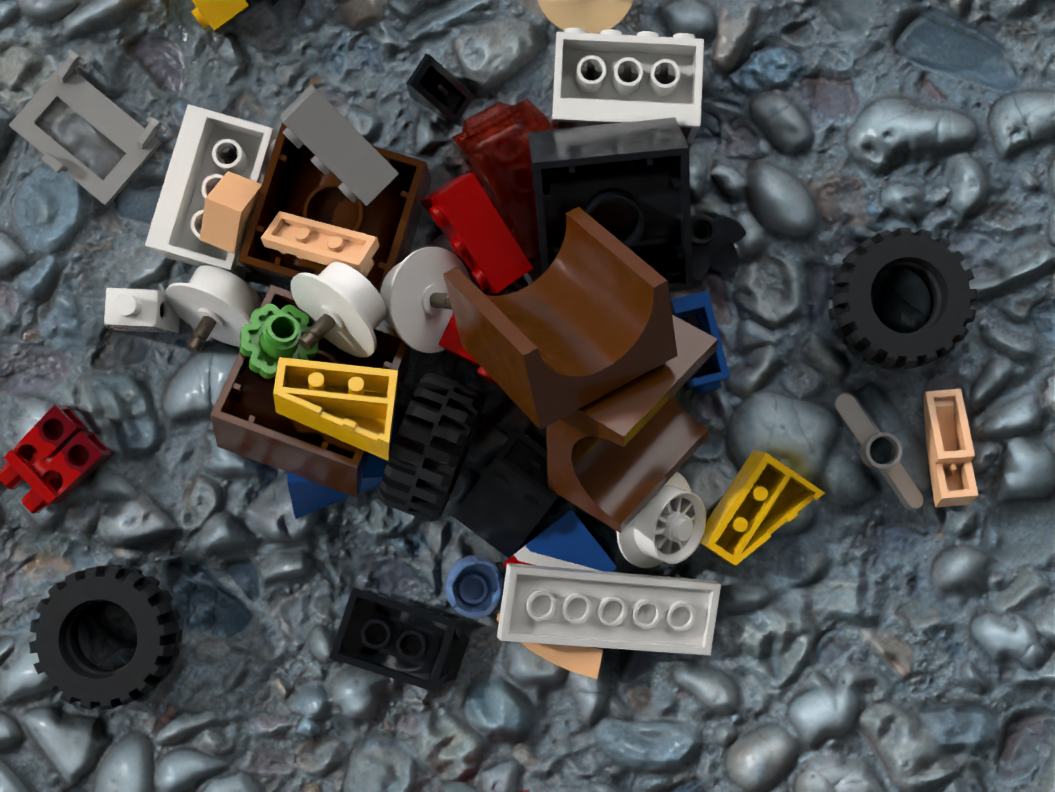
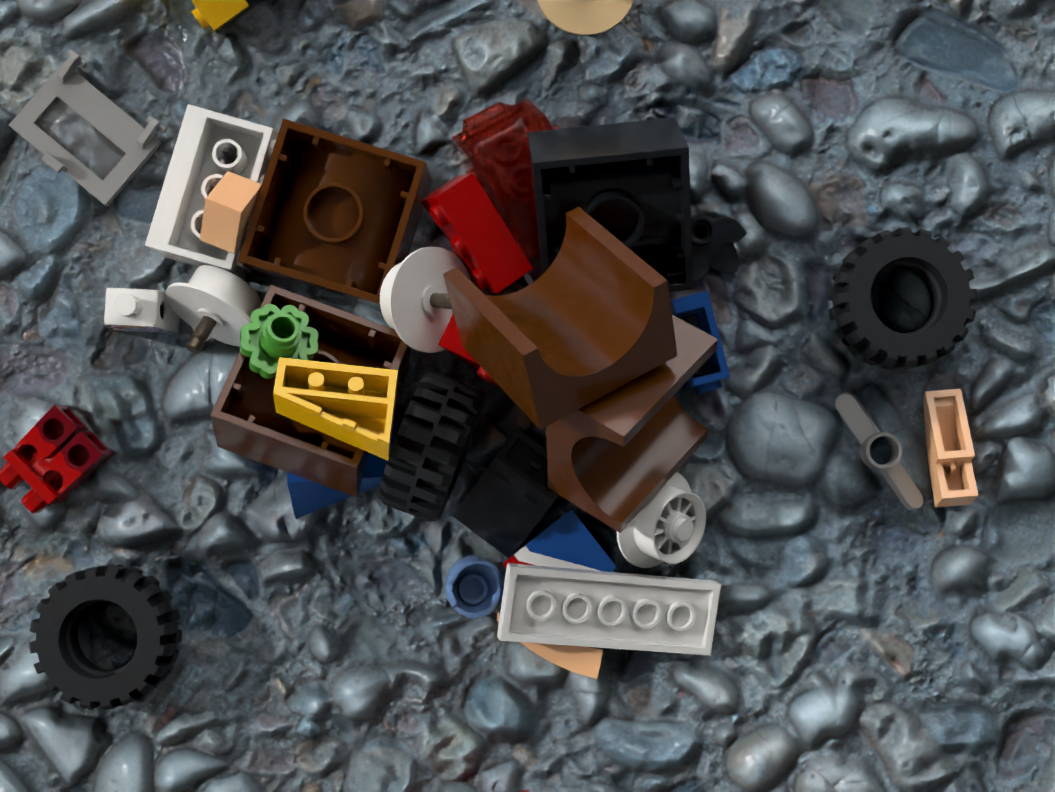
light nougat plate [261,211,380,277] -> none
light grey wedge [280,84,399,206] -> none
white piece [290,262,387,357] -> none
black slope [329,586,470,692] -> none
black slope [406,54,475,125] -> none
white brick [551,28,704,143] -> none
yellow wedge [699,450,825,566] -> none

